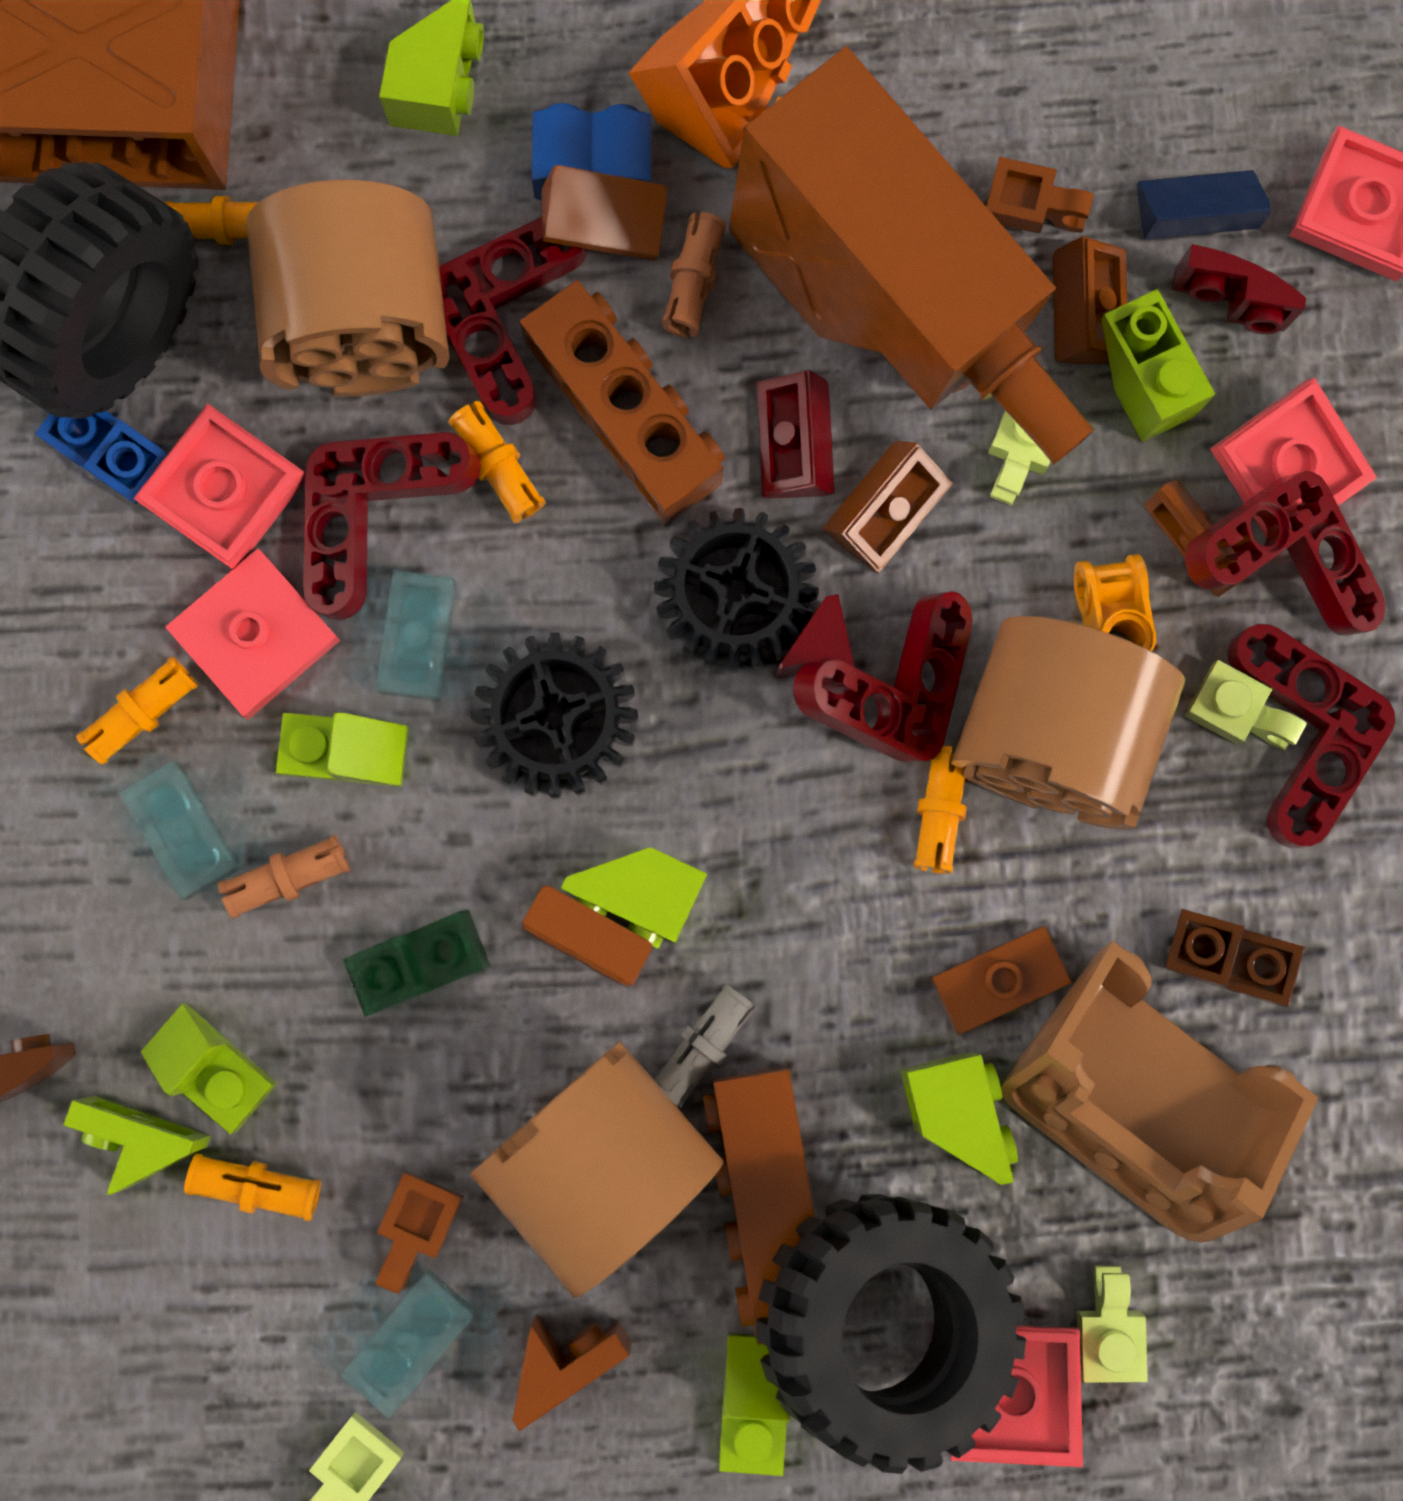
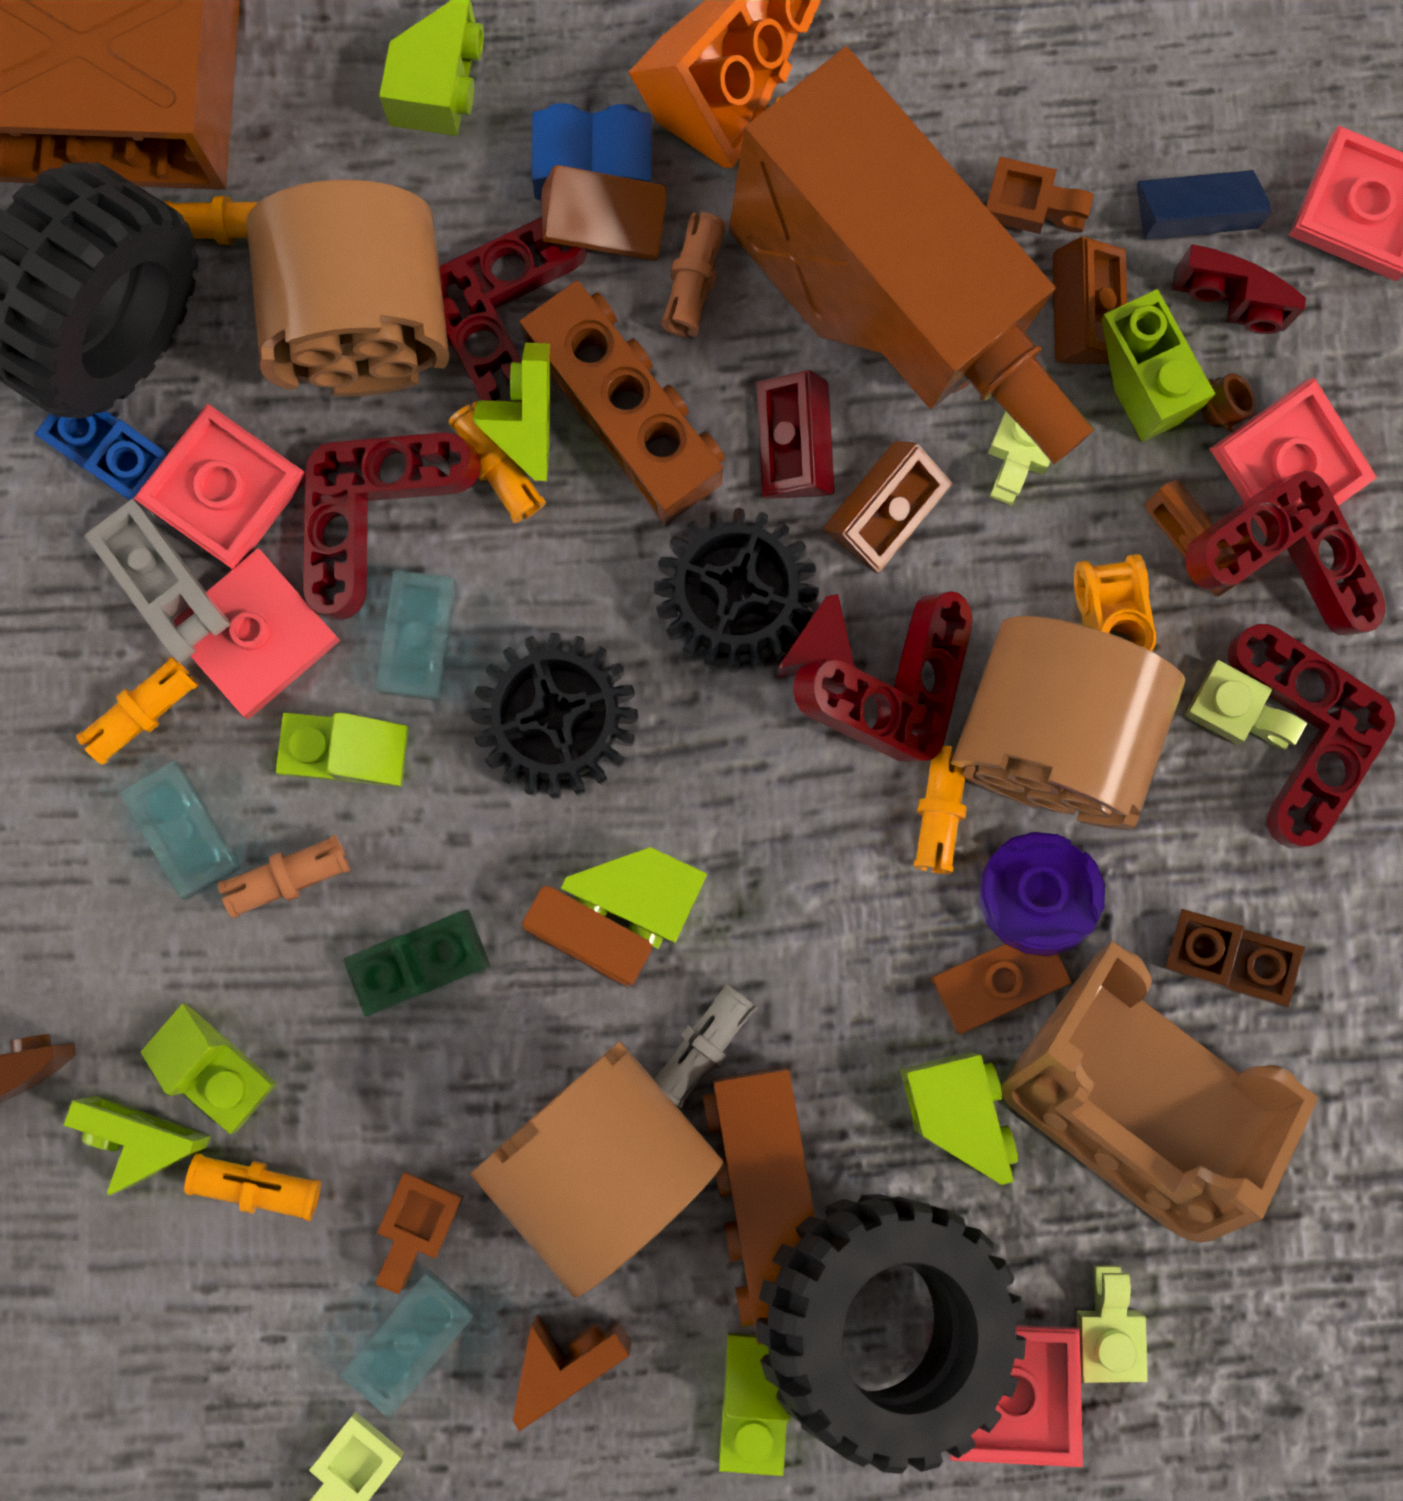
none -> light grey plate [84,498,231,663]
none -> lime slope [473,342,550,481]
none -> dark purple tile [979,832,1105,956]
none -> reddish brown plate [1201,373,1257,432]

